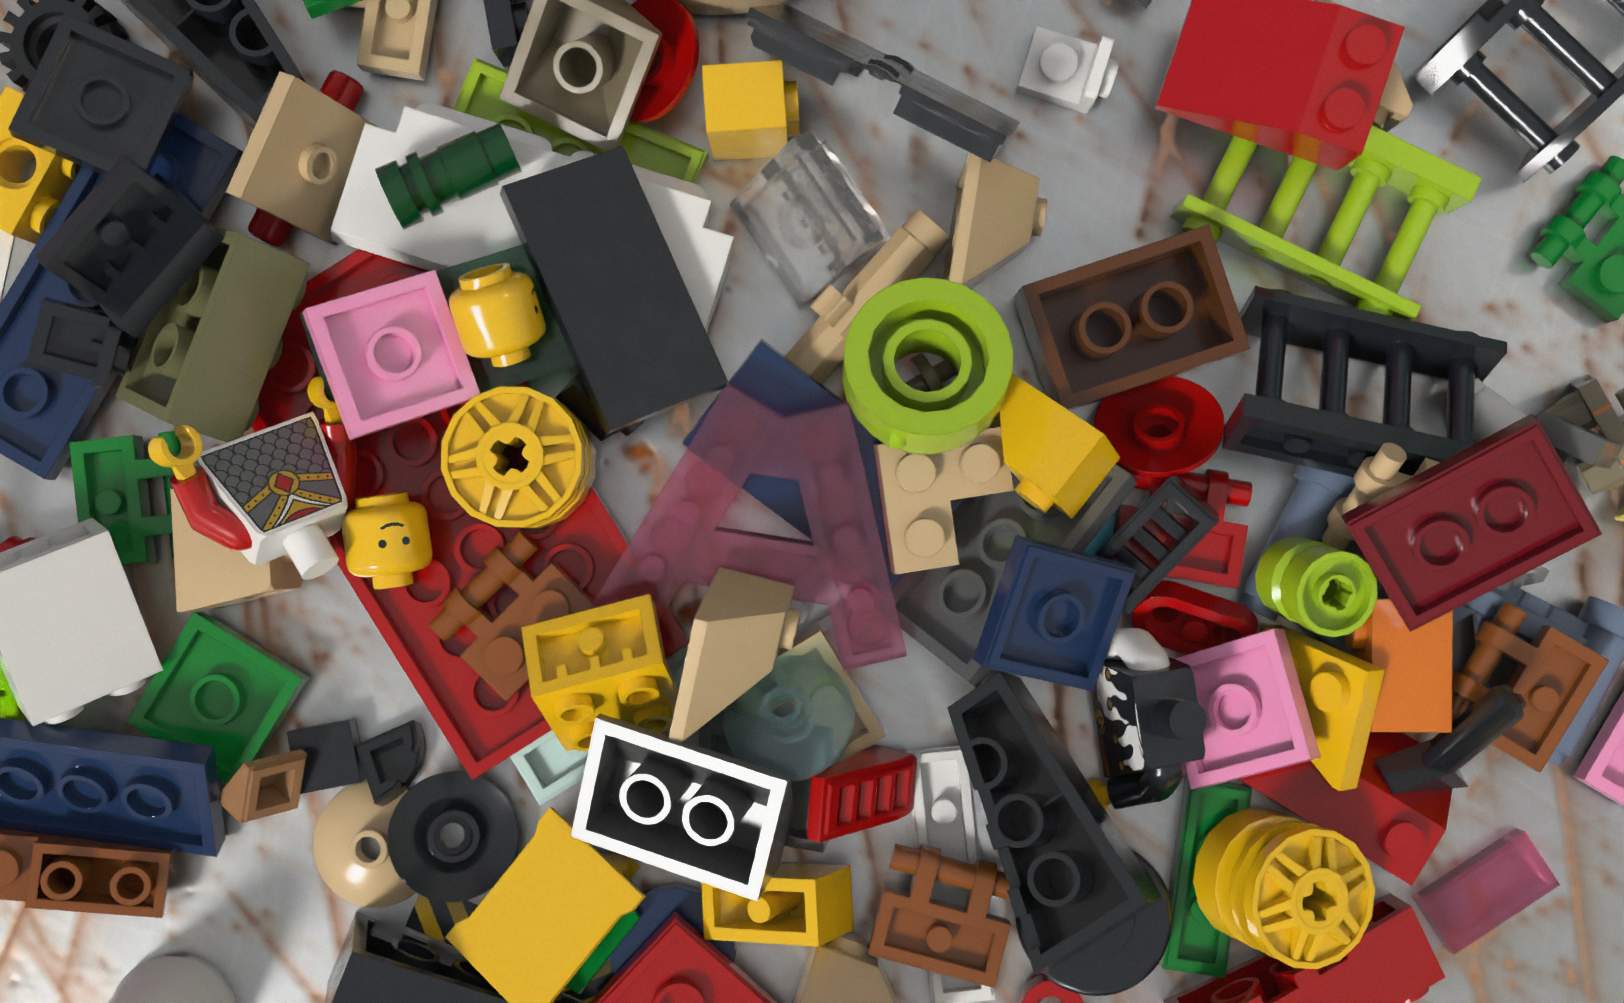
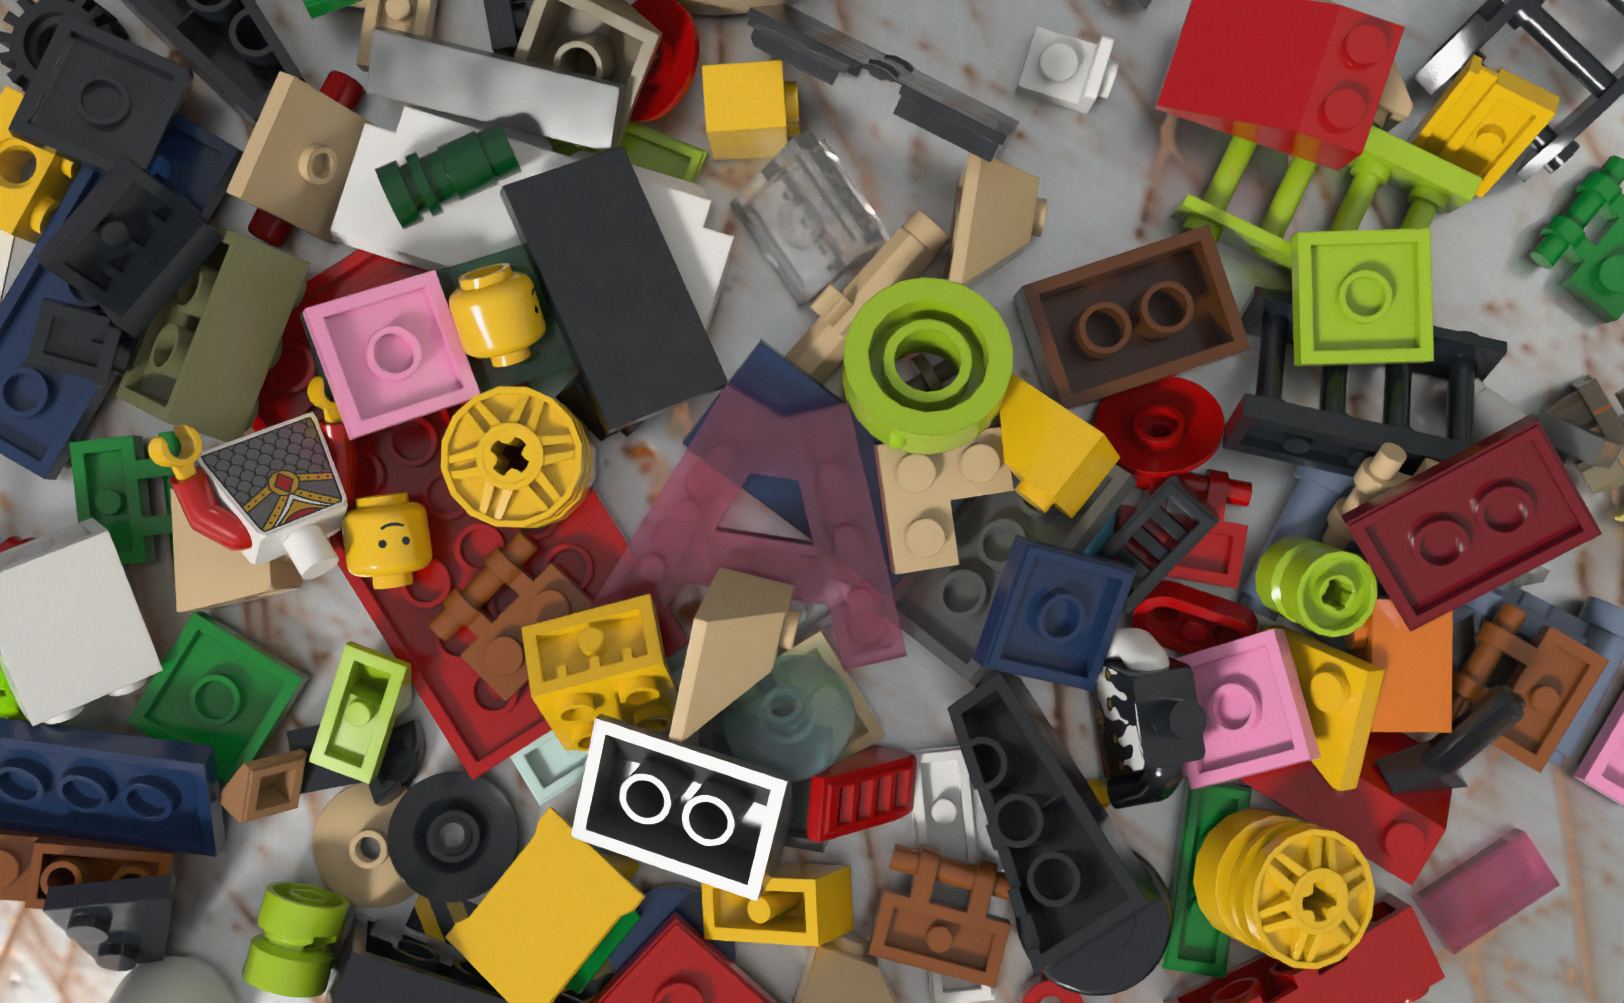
none -> black wing [43,874,176,971]
none -> lime wheel [242,881,350,998]
none -> lime slope [309,641,412,784]
none -> tile [367,26,626,151]
none -> lime plate [1291,228,1434,366]
none -> yellow plate [1406,54,1560,198]

